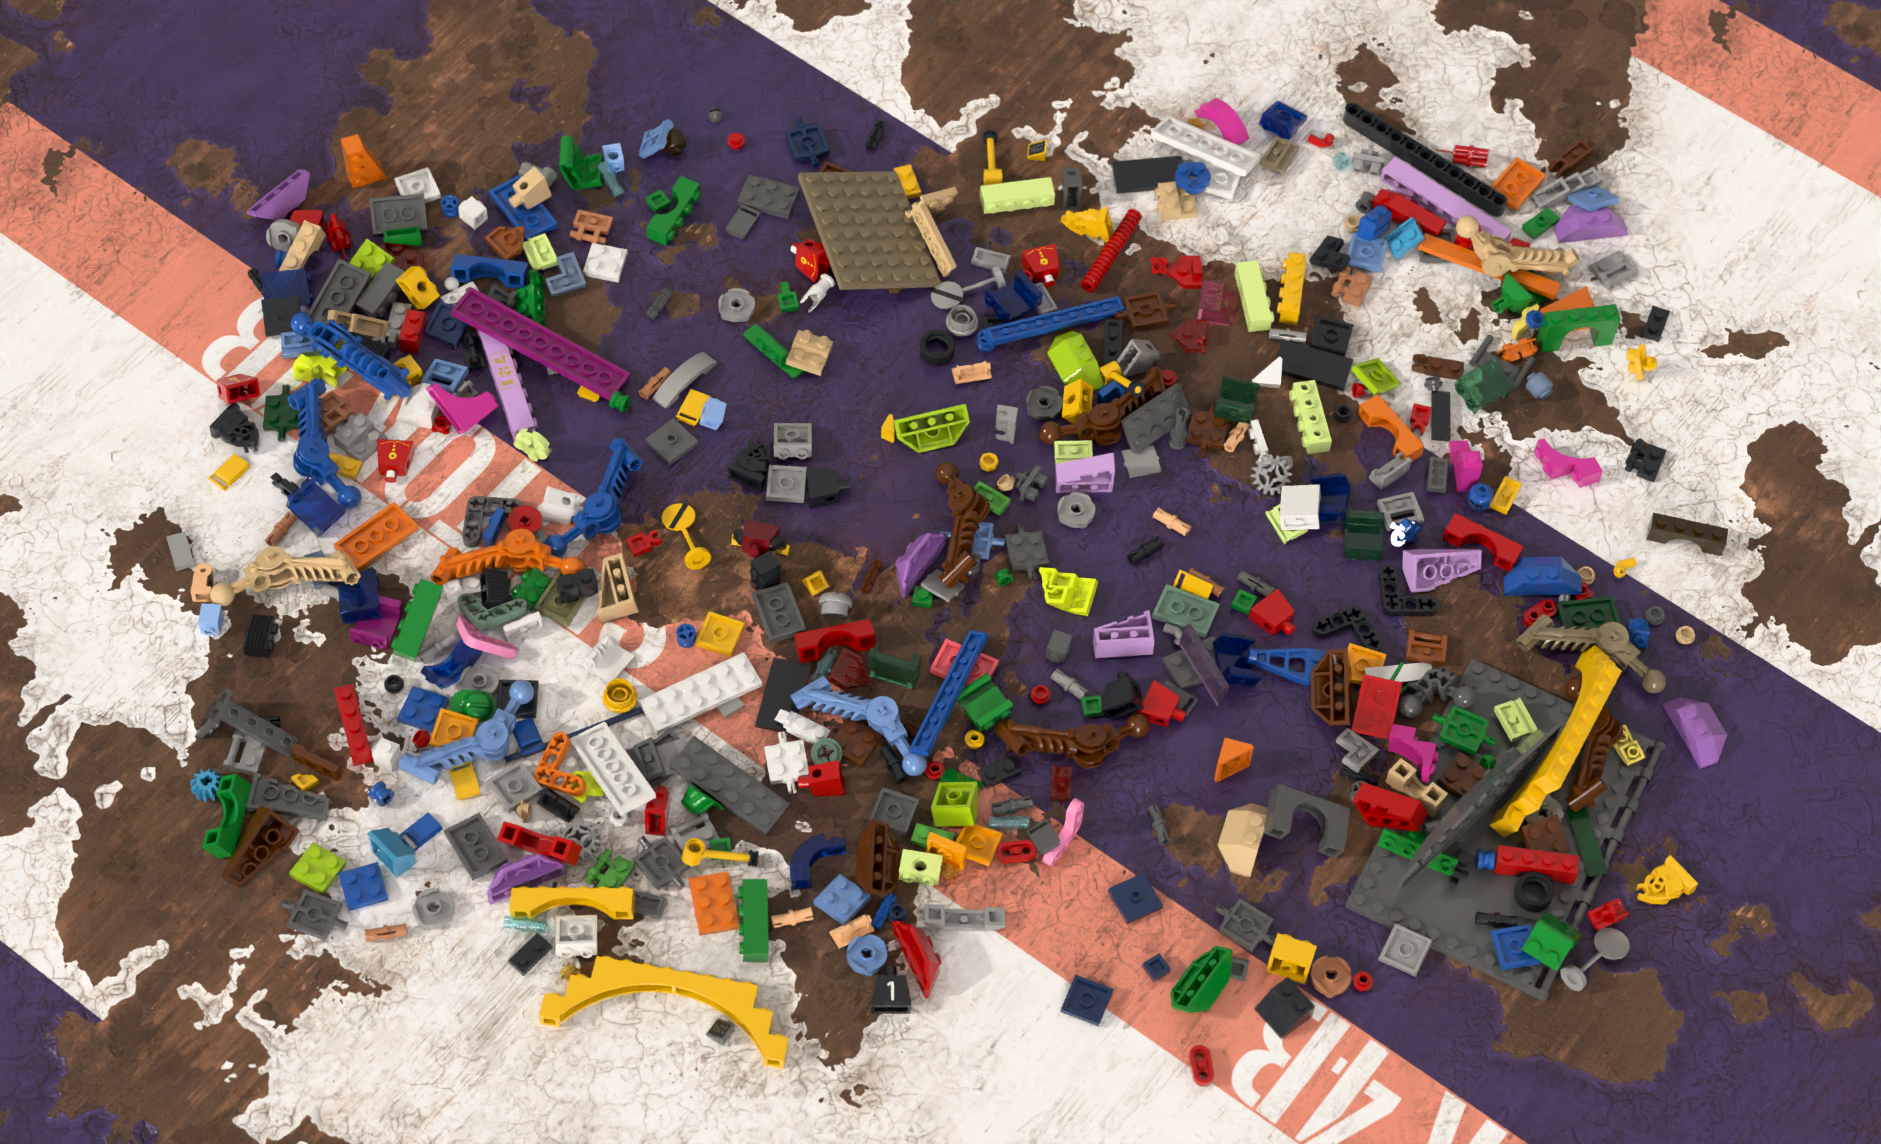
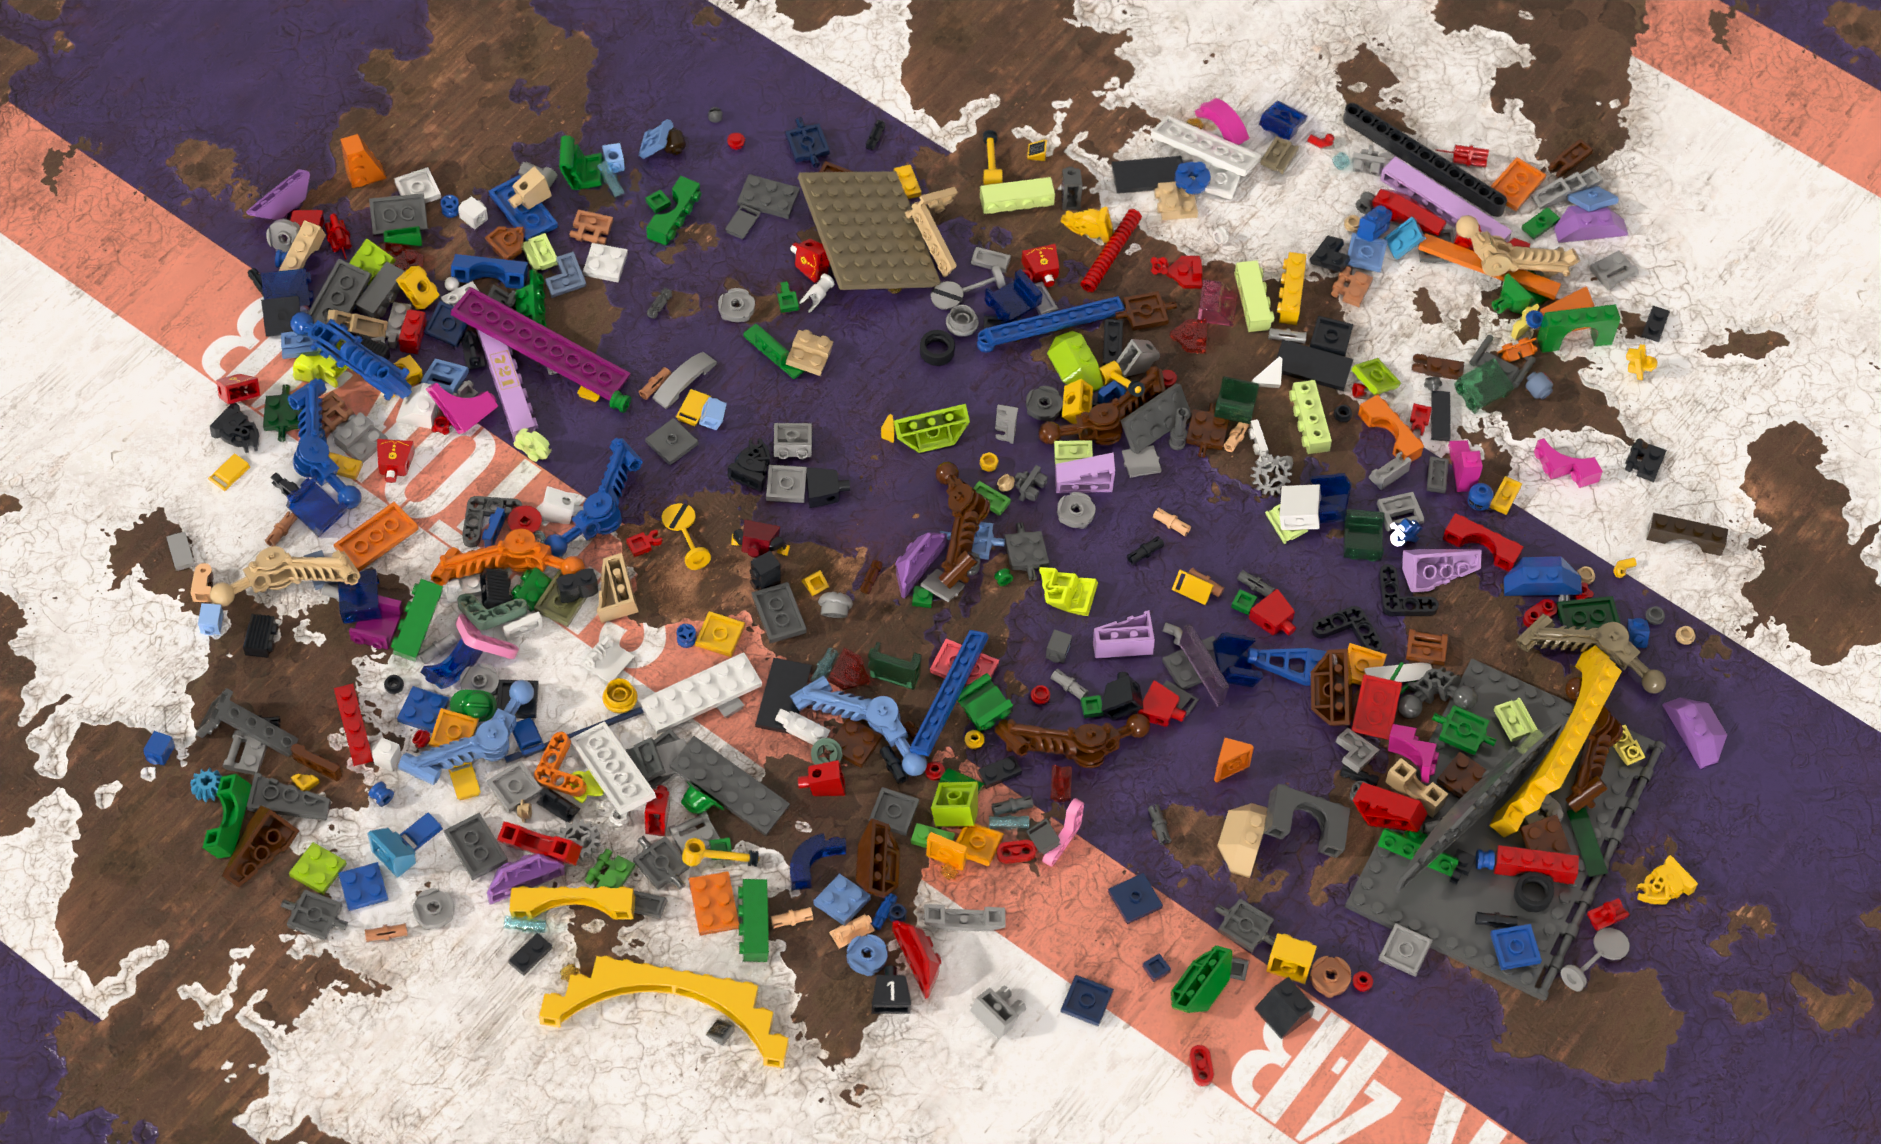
white plate [555,915,598,959] -> none
white plate [764,731,808,794] -> none
red arch [794,619,876,663] -> none
yellowish green brick [899,849,943,886] -> none
light nougat hinge [952,361,992,384] -> none
sand green plate [1152,584,1220,638] -> none
green hinge [1480,754,1497,770] -> none
green piece [1521,912,1582,971] -> none
none -> blue brick [143,730,175,766]
none -> light grey brick [970,986,1026,1039]

